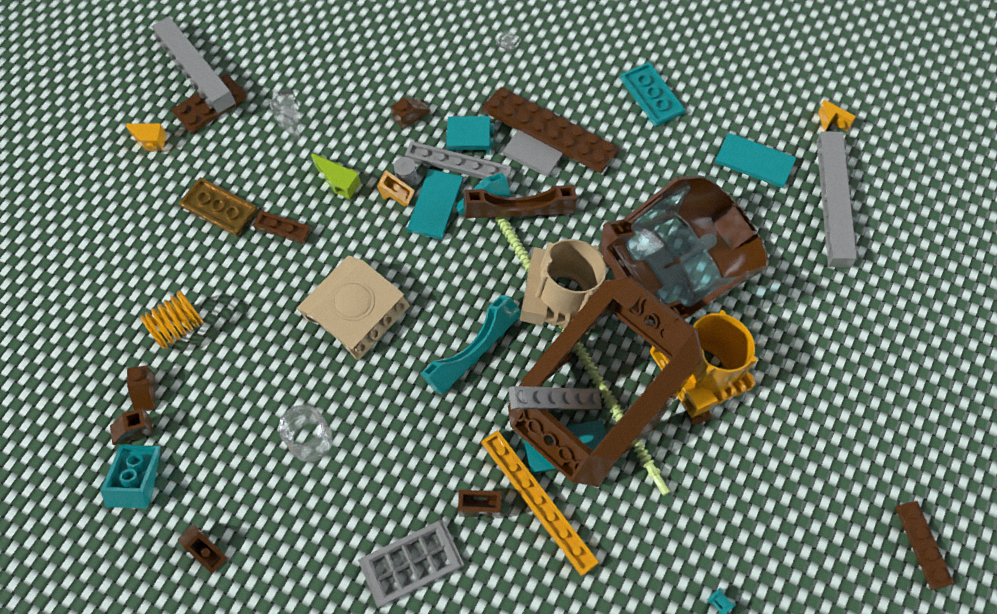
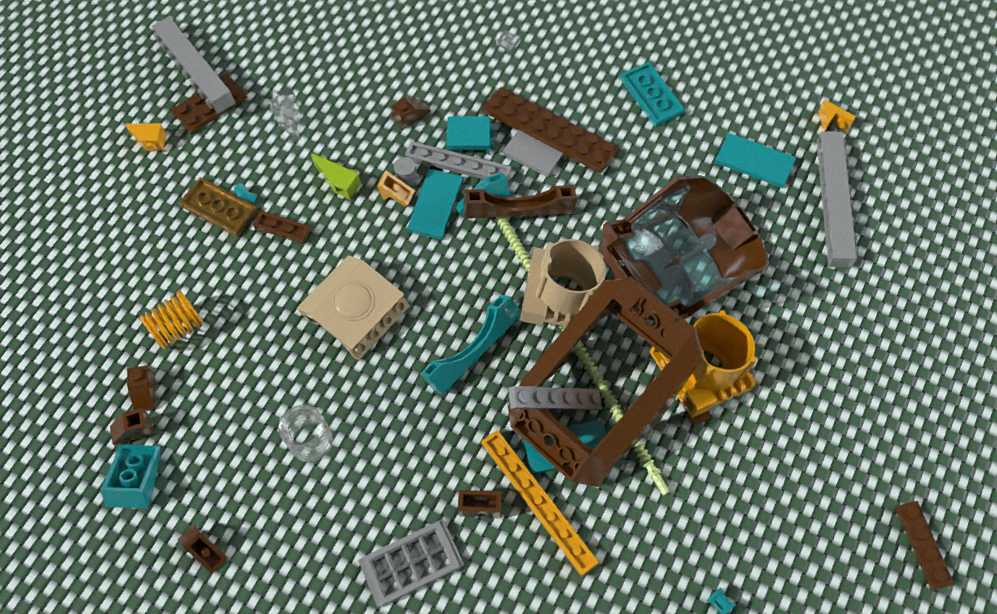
none -> teal arm [234,183,257,203]

